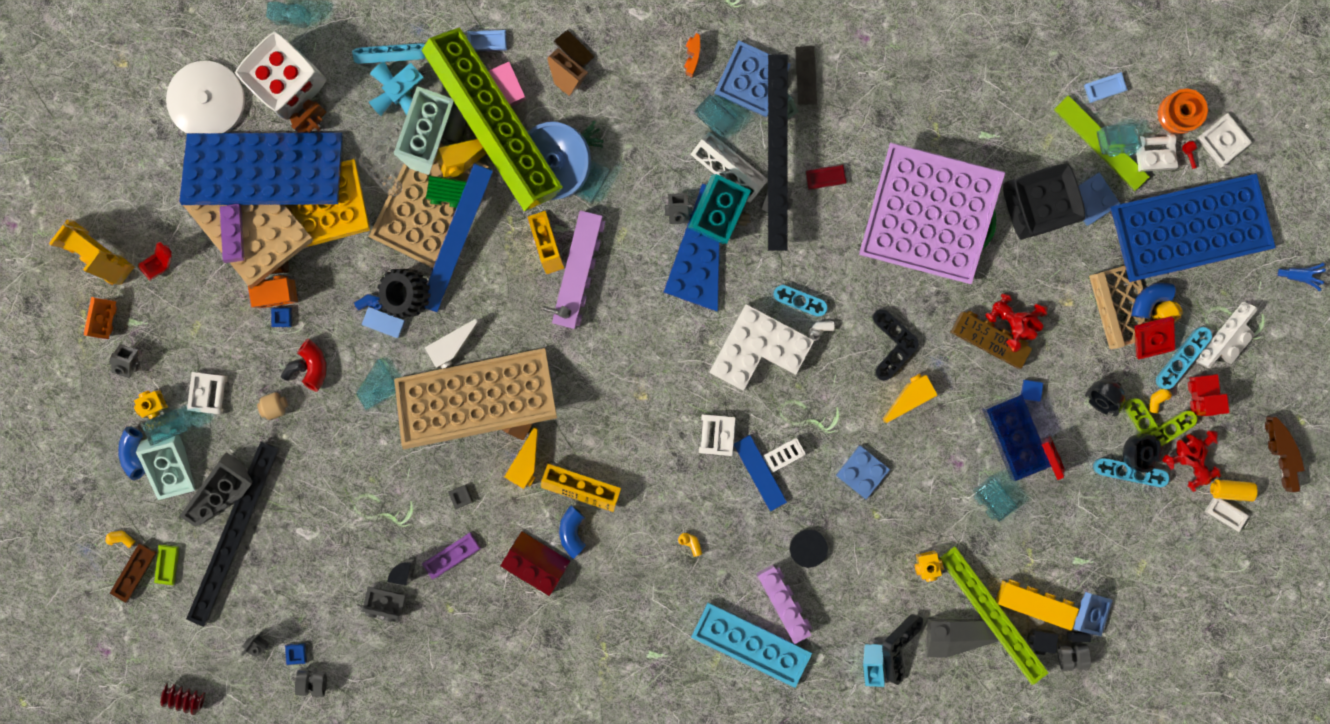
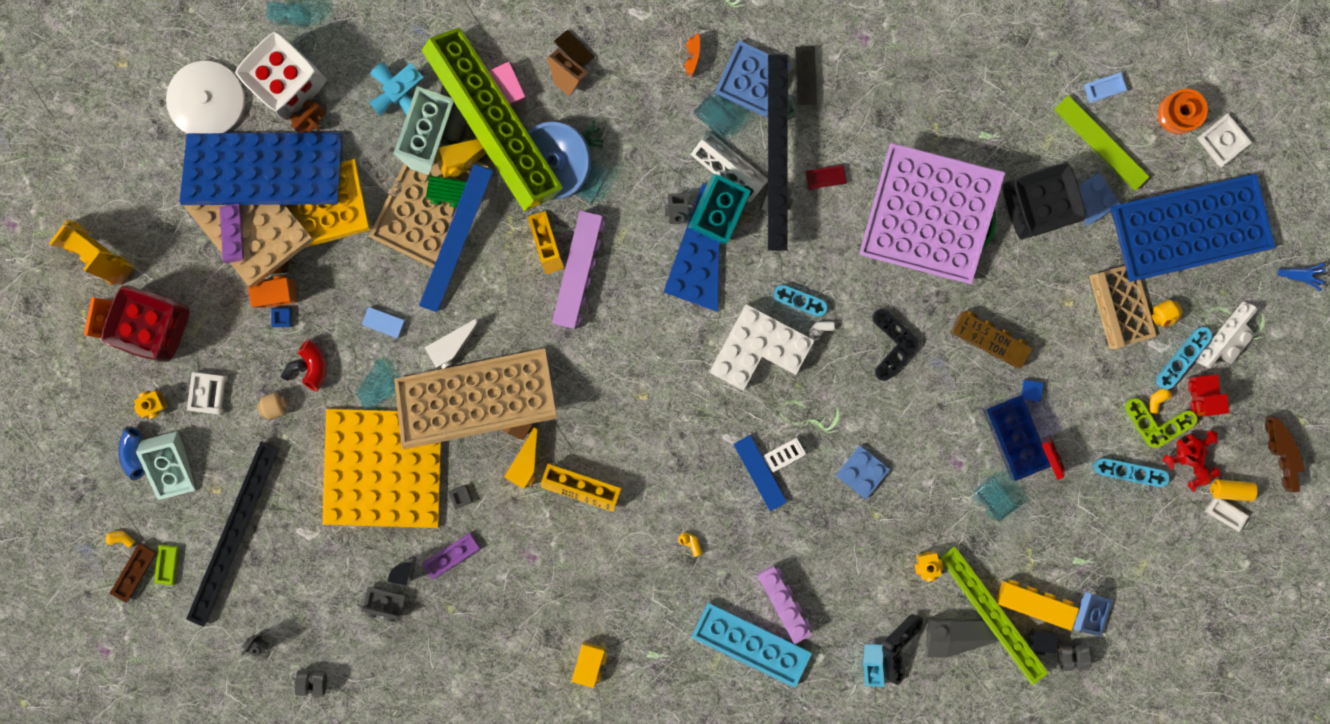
dark grey brick [109,344,140,378] -> none
red bracket [138,242,172,281] -> none
clear light blue brick [141,409,188,446] -> none
dark red piece [160,683,206,715] -> none
dark grey wedge [180,452,253,527] -> none
blue tile [285,643,307,665] -> none
medium azure beam [352,43,426,64] -> none
blue arm [354,294,383,311] -> none
black tyre [377,269,431,318] -> none
light blue tile [467,30,507,52] -> none
dark red slope [500,531,570,596] -> none
dark grey hand [543,305,572,319] -> none
blue cylinder [559,505,586,559] -> none
white plate [699,414,736,456] -> none
black tile [789,529,828,568] -> none
yellow slope [883,373,937,423] -> none
red piece [985,293,1048,352] -> none
black tile [1067,631,1091,642] -> none
black cylinder [1085,379,1126,417] -> none
clear light blue brick [1096,124,1142,157] -> none
black cylinder [1122,433,1162,473] -> none
blue cylinder [1131,282,1175,318] -> none
red tile [1134,316,1176,360] -> none
white plate [1135,134,1178,172] -> none
red hand [1182,141,1197,169] -> none
none -> dark red piece [102,285,190,362]
none -> yellow plate [322,409,442,528]
none -> yellow brick [572,642,607,688]

